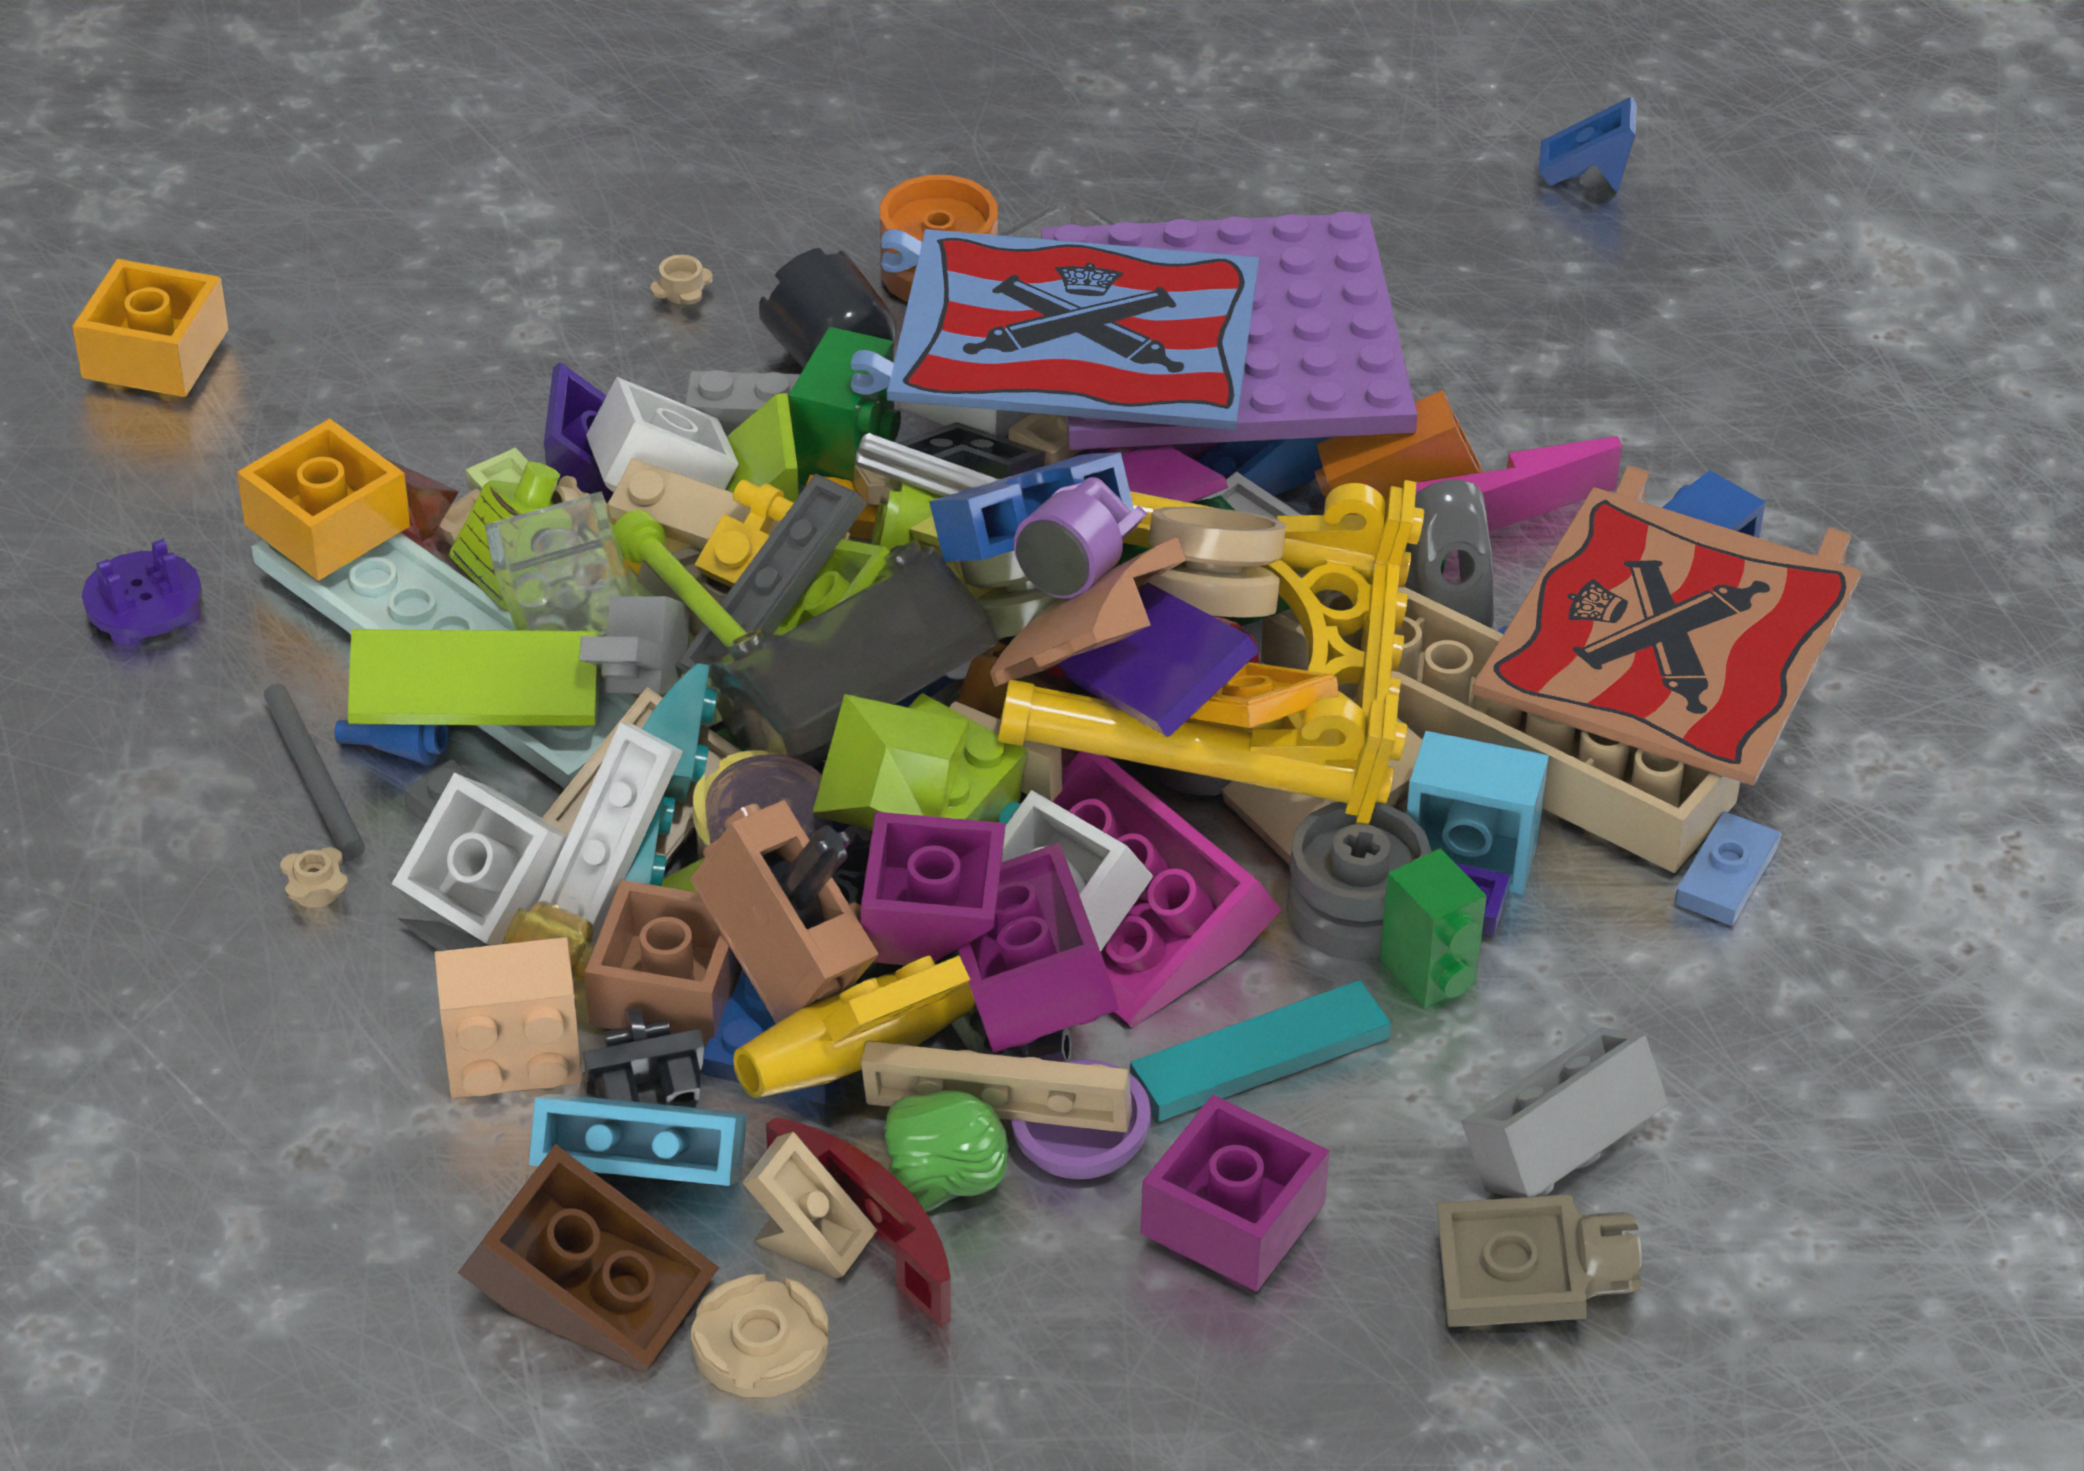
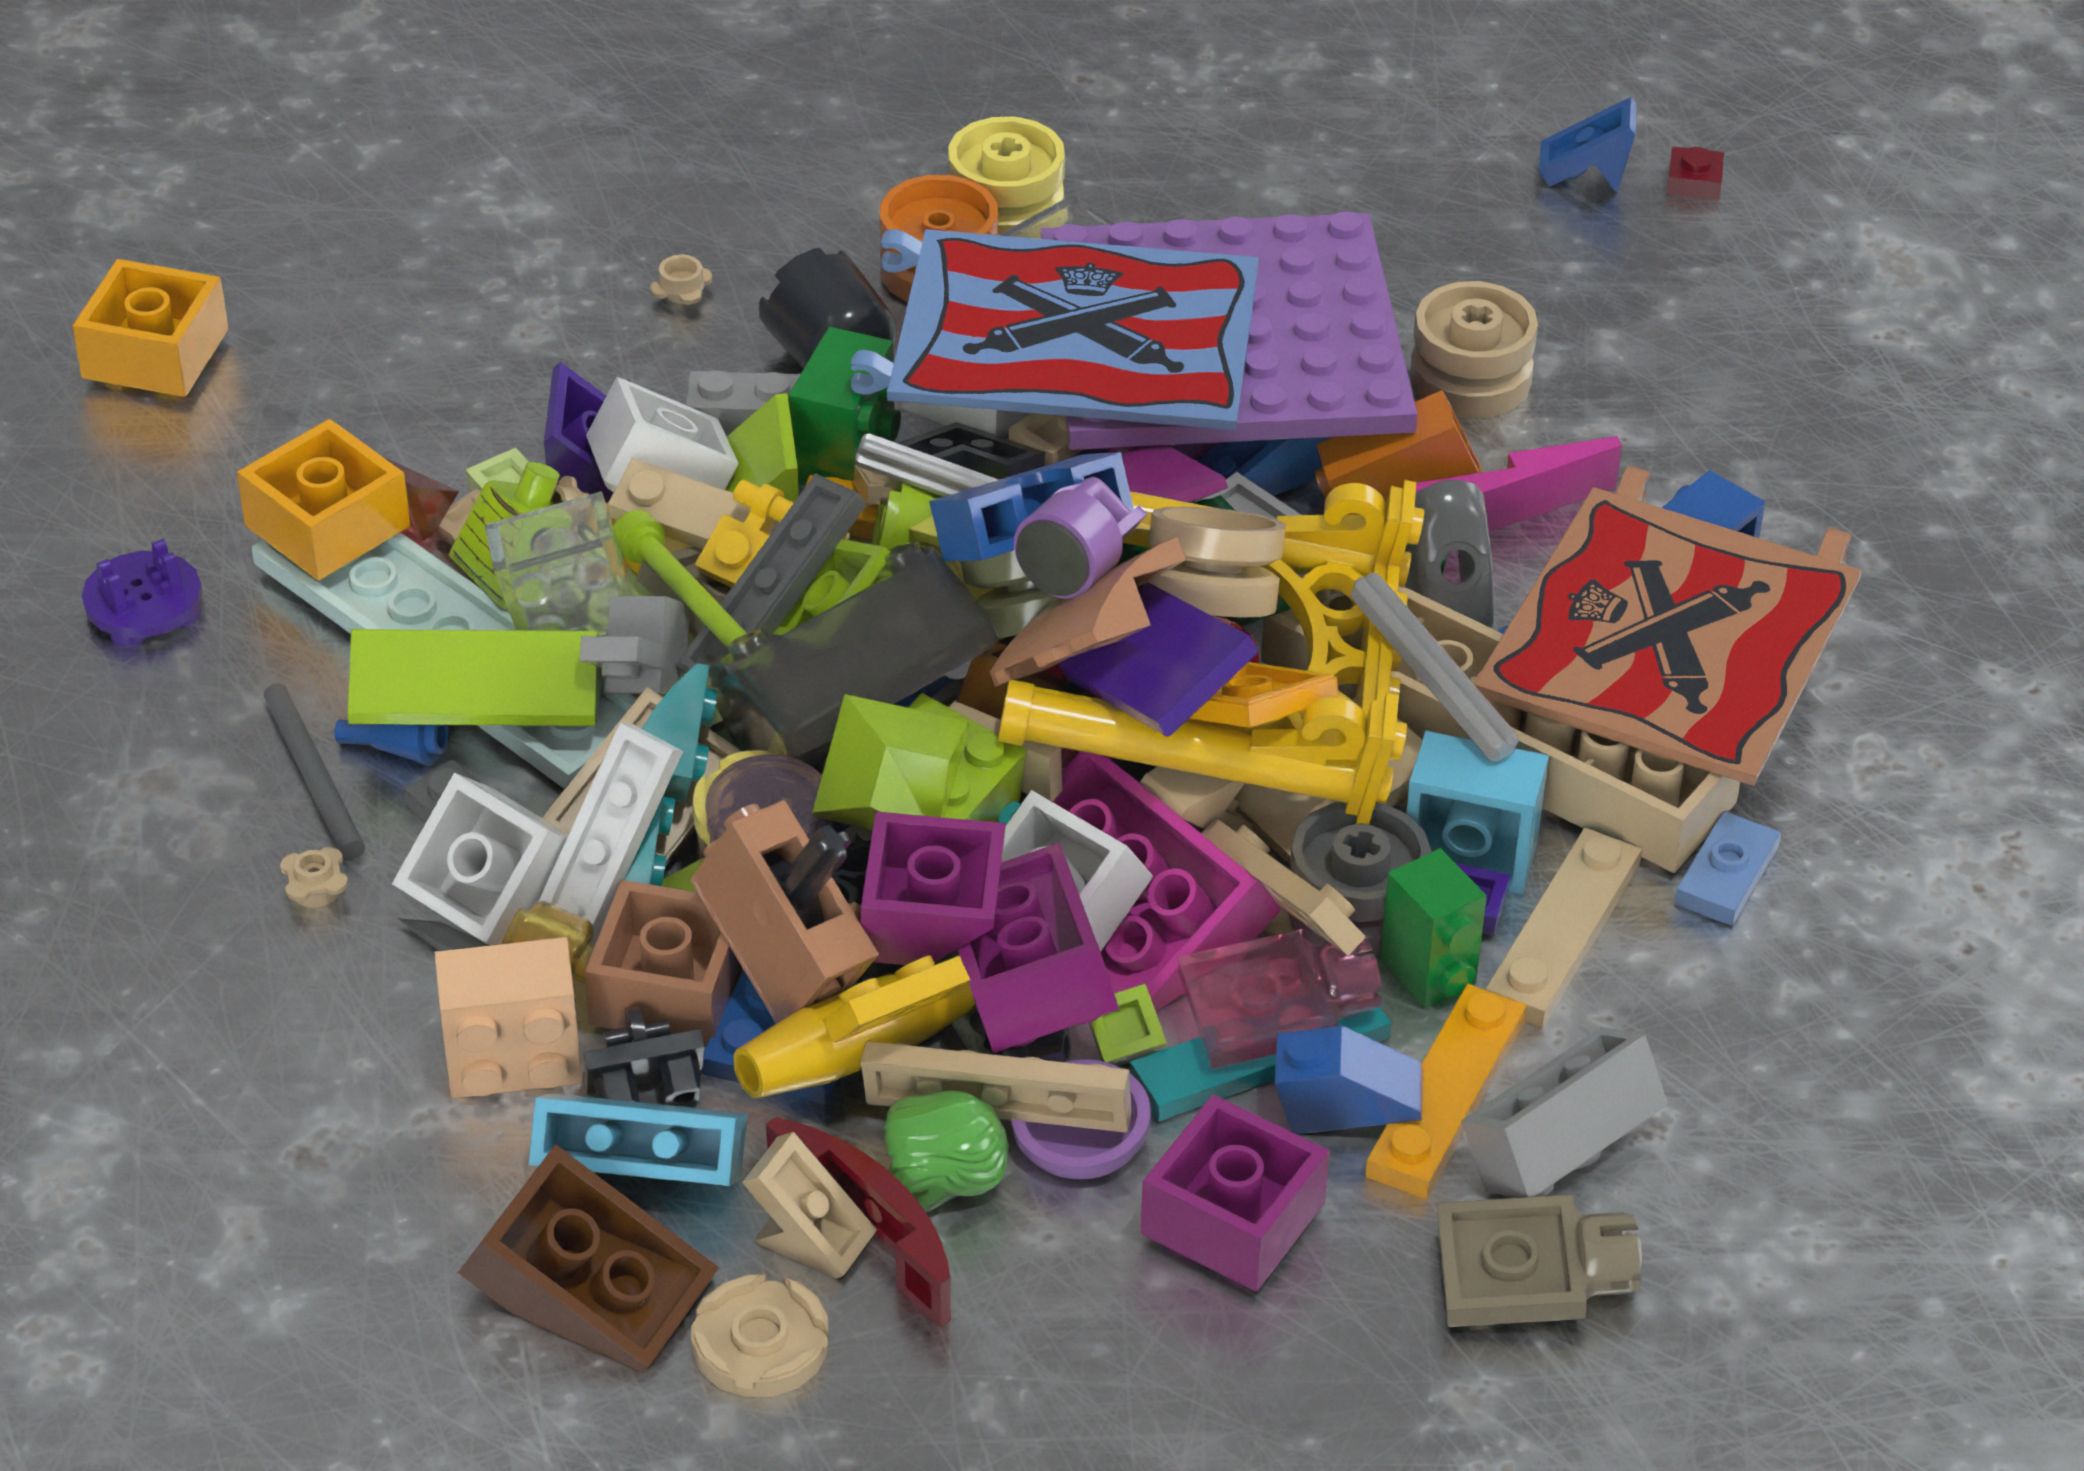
none -> light yellow wheel [948,116,1065,239]
none -> lime plate [1088,983,1167,1066]
none -> tan slope [1139,766,1253,832]
none -> clear pink plate [1177,929,1382,1069]
none -> tan plate [1201,818,1366,956]
none -> blue slope [1275,1026,1423,1134]
none -> light grey axle [1350,572,1519,762]
none -> light orange plate [1365,983,1527,1200]
none -> tan wheel [1410,281,1538,418]
none -> tan plate [1485,827,1642,1029]
none -> dark red plate [1667,146,1724,200]

